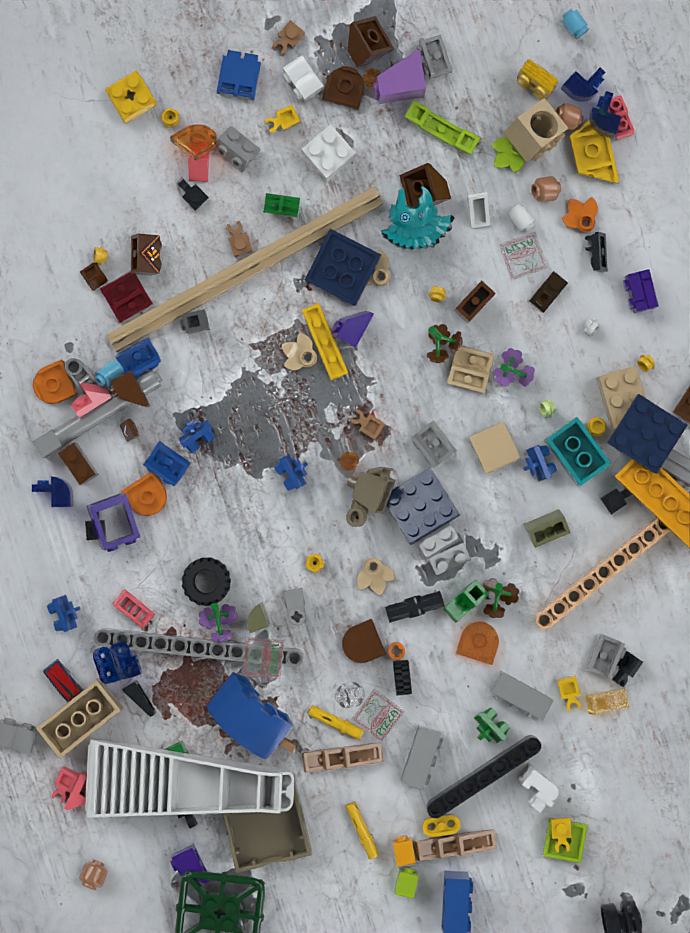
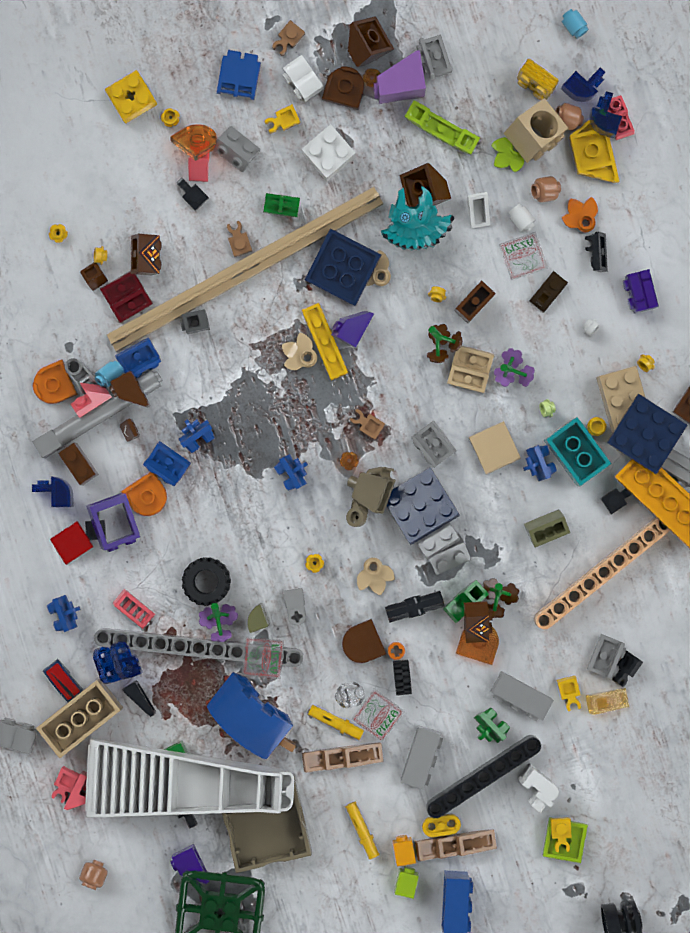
none -> yellow plate [49,224,68,243]
none -> red window [50,521,94,565]
none -> reddish brown brick [464,601,493,643]

